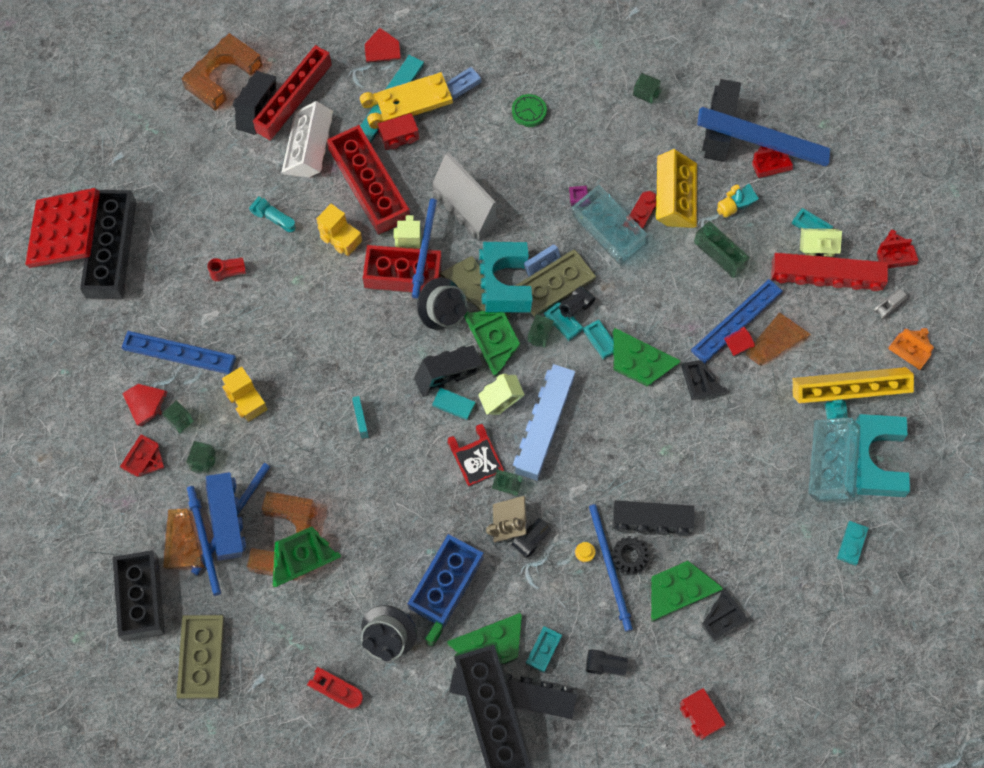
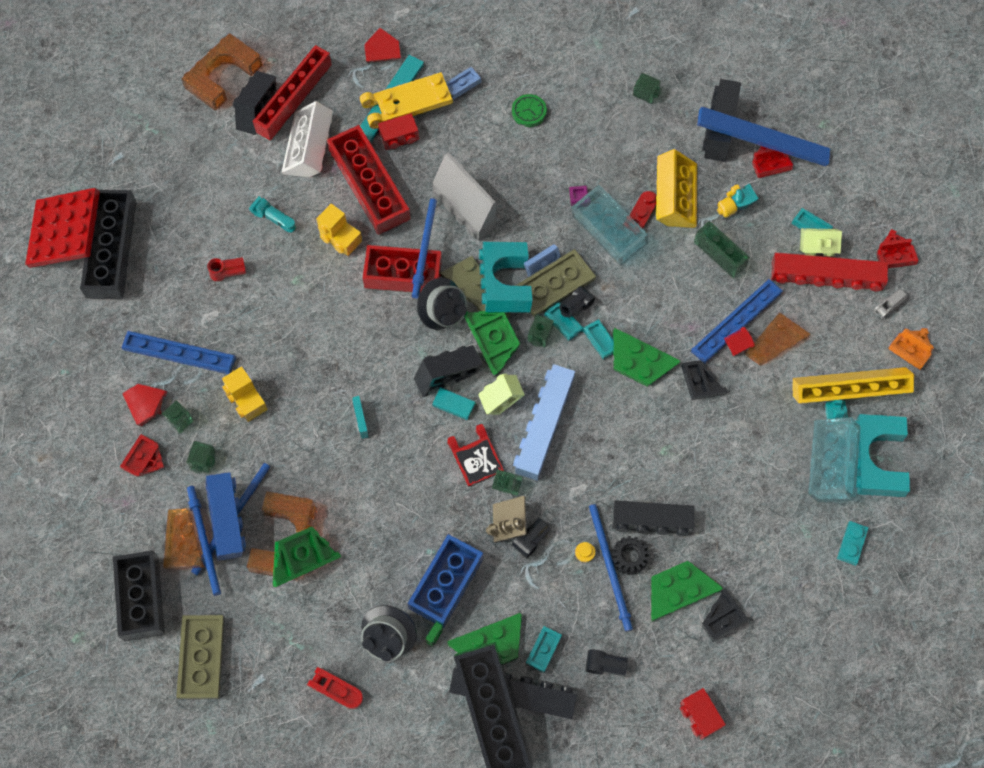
yellowish green brick [394,215,422,249] -> none

